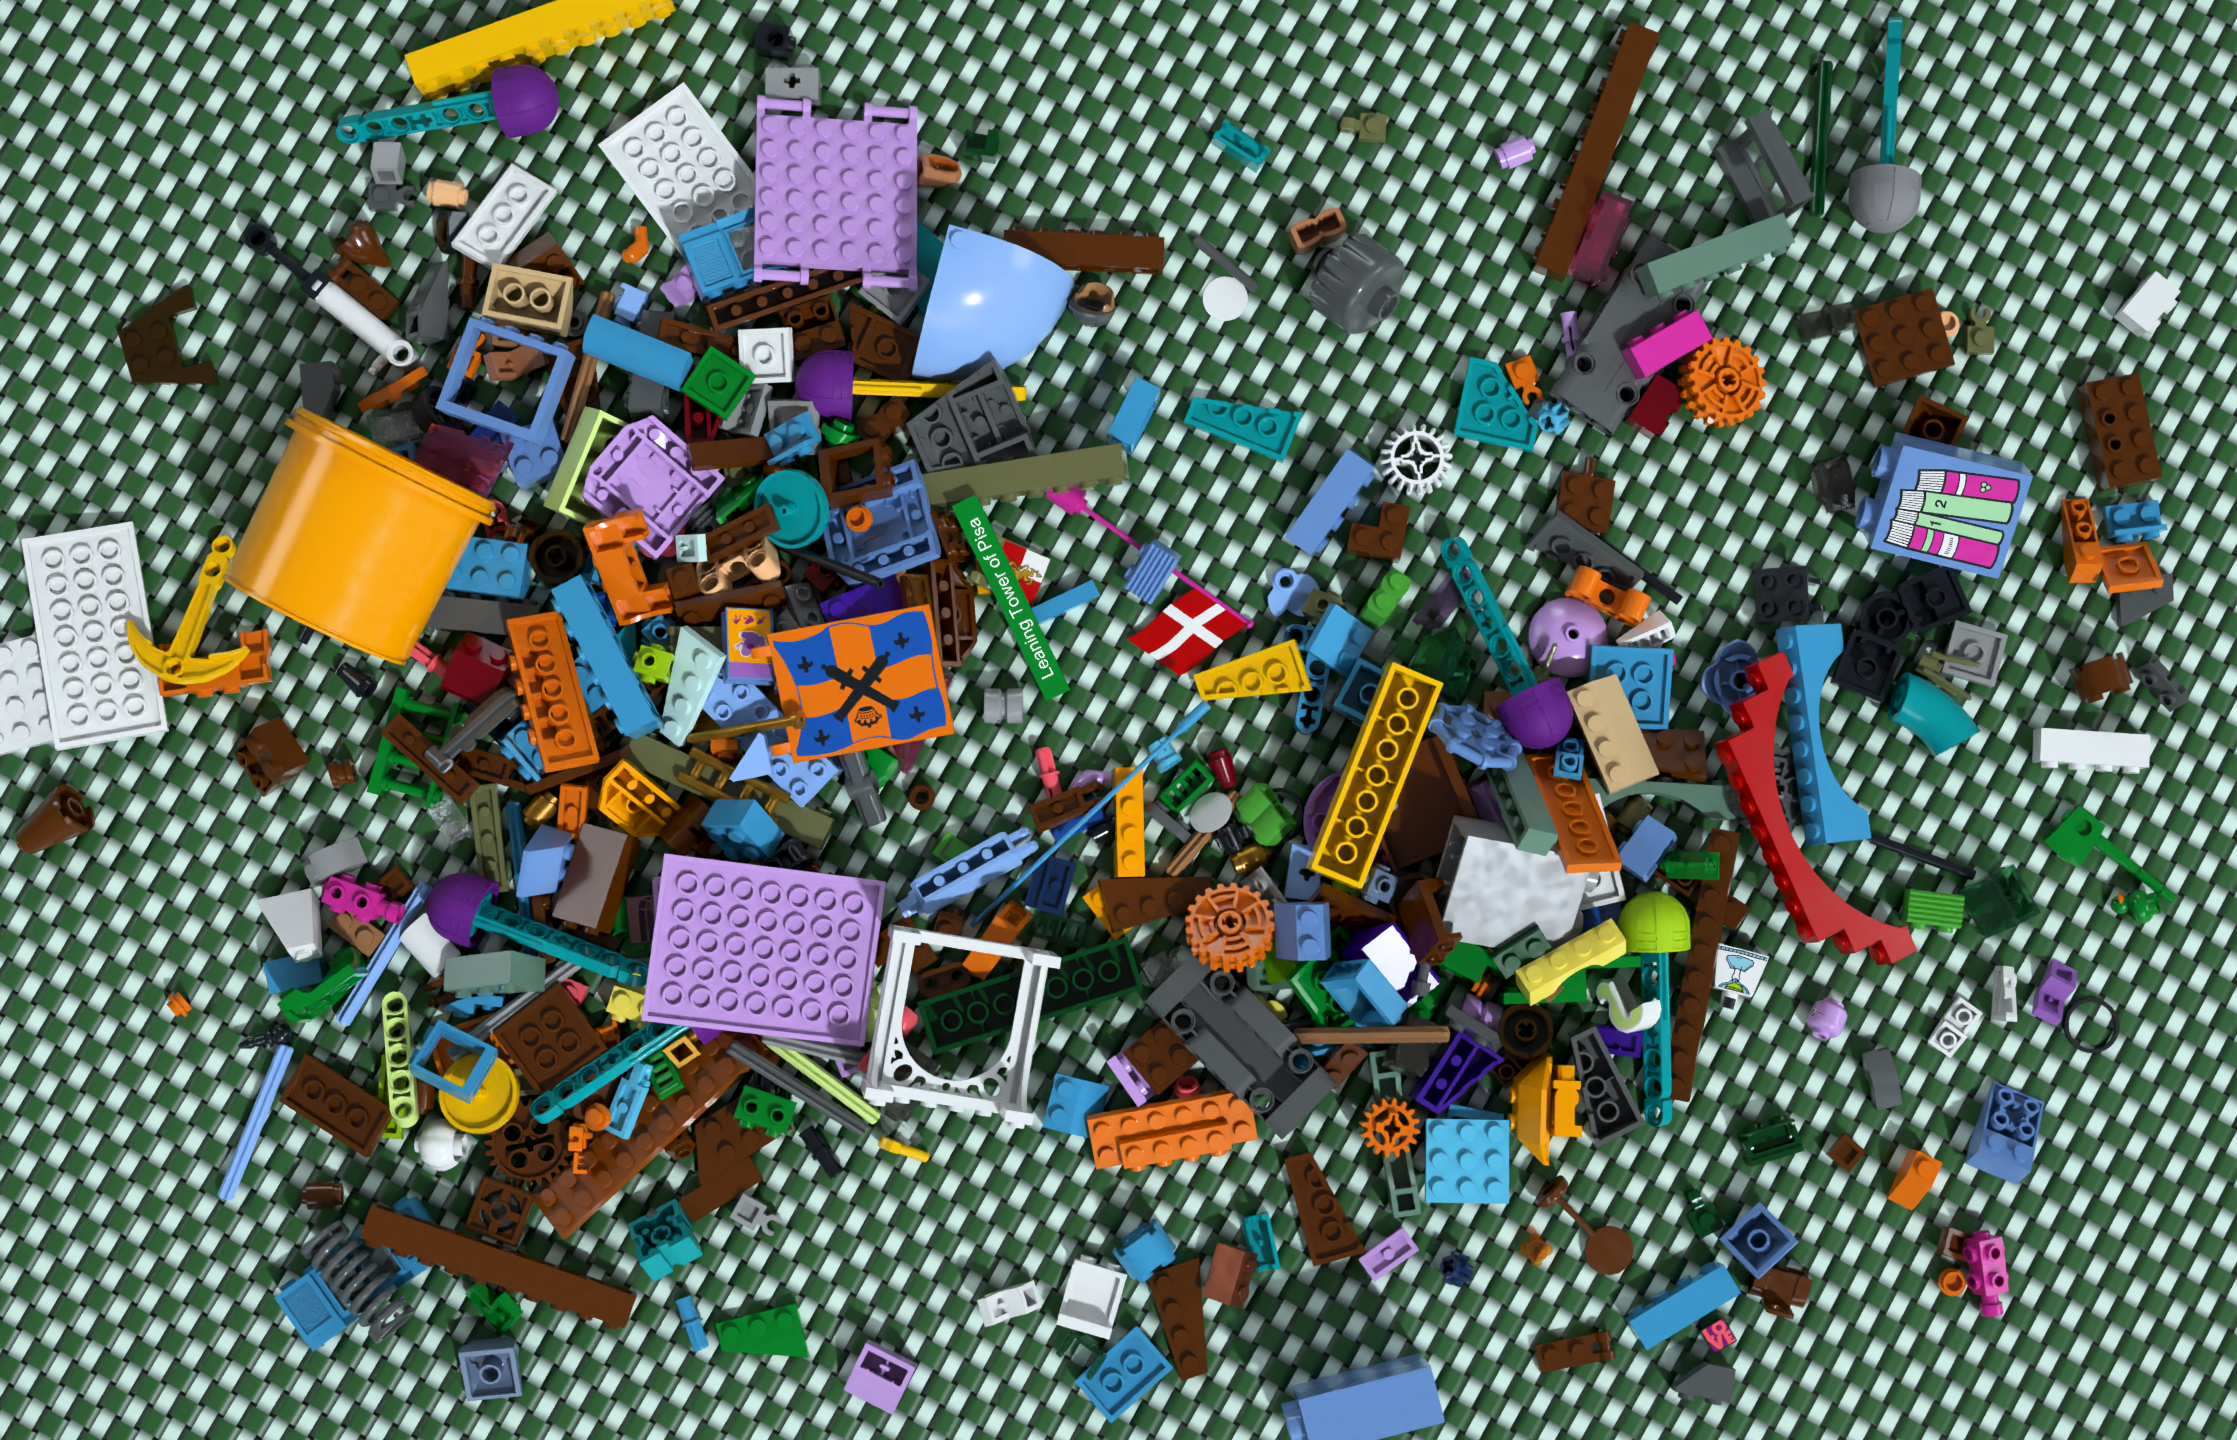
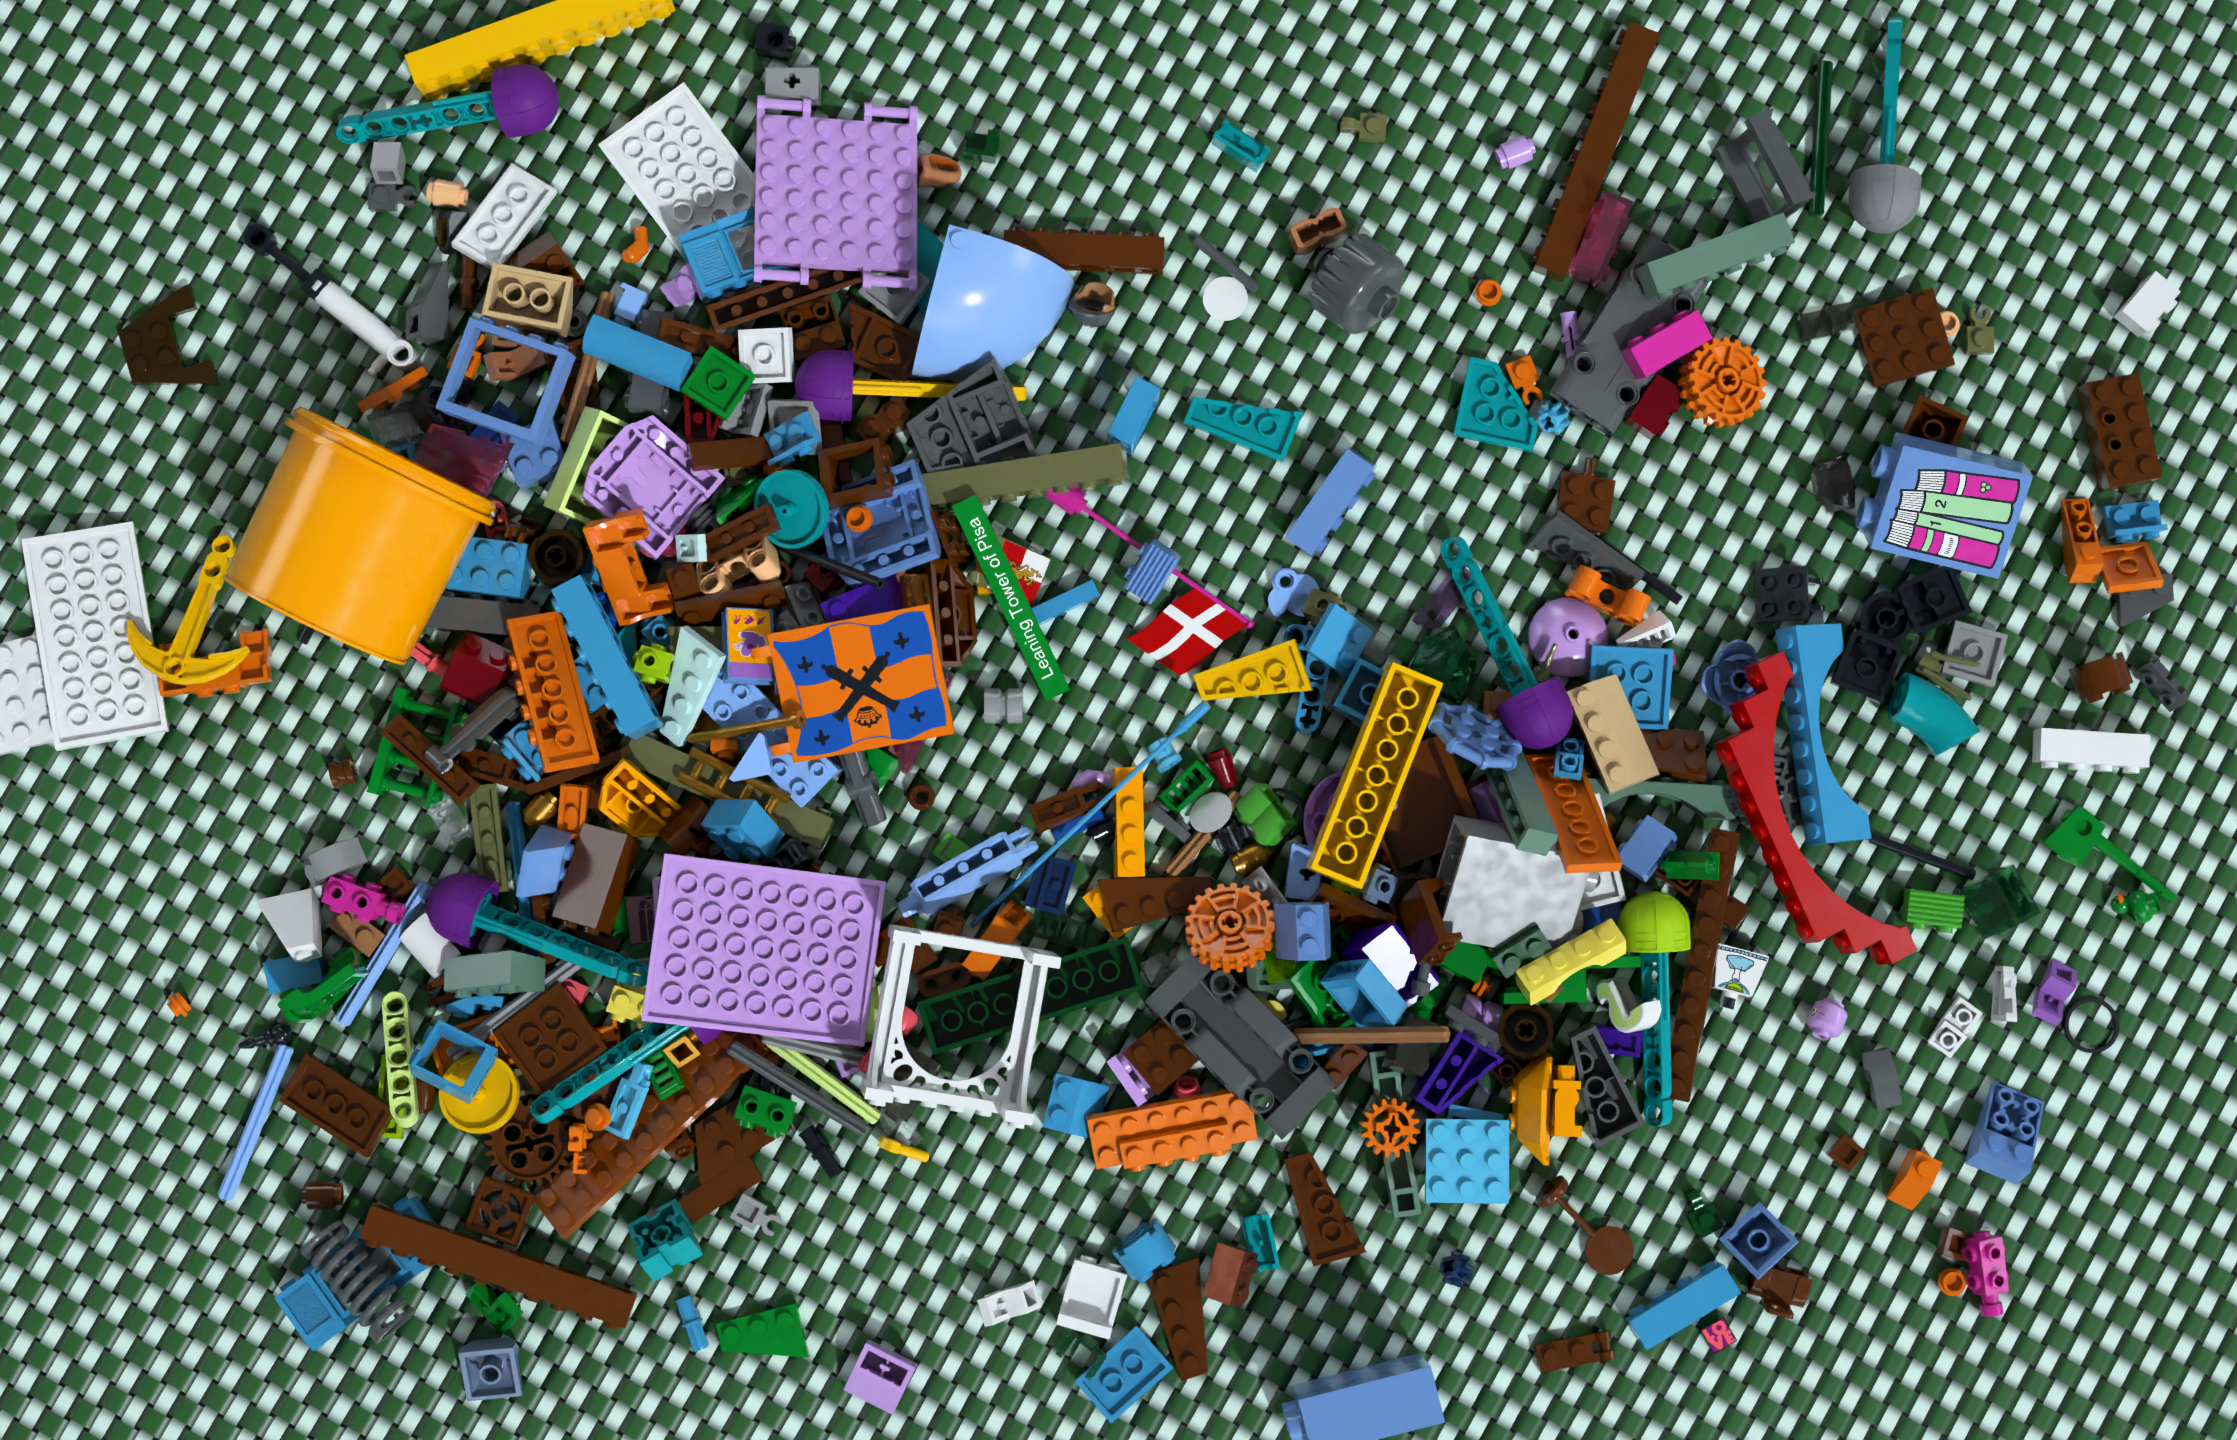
reddish brown cone [16,784,95,854] -> none
reddish brown slope [234,717,310,797] -> none
dark grey slope [299,361,344,420] -> none
reddish brown plate [325,255,401,323] -> none
reddish brown hat [333,219,391,268] -> none
black cone [336,662,378,699] -> none
white plant [414,1118,468,1171] -> none
green plate [820,418,861,447] -> none
coral axle [1035,747,1062,798] -> none
reddish brown brick [1345,501,1410,564] -> none
lavender plate [1358,1227,1419,1282] -> none
bright green brick [1359,568,1411,631] -> none
white gear [1380,423,1453,496] -> none
clear orange plate [1519,1233,1553,1267] -> none
olive brick [1615,796,1653,838] -> none
dark grey slope [1671,1361,1736,1406] -> none
dark green hinge [1736,1115,1804,1167] -> none
none -> orange plate [1475,279,1502,306]

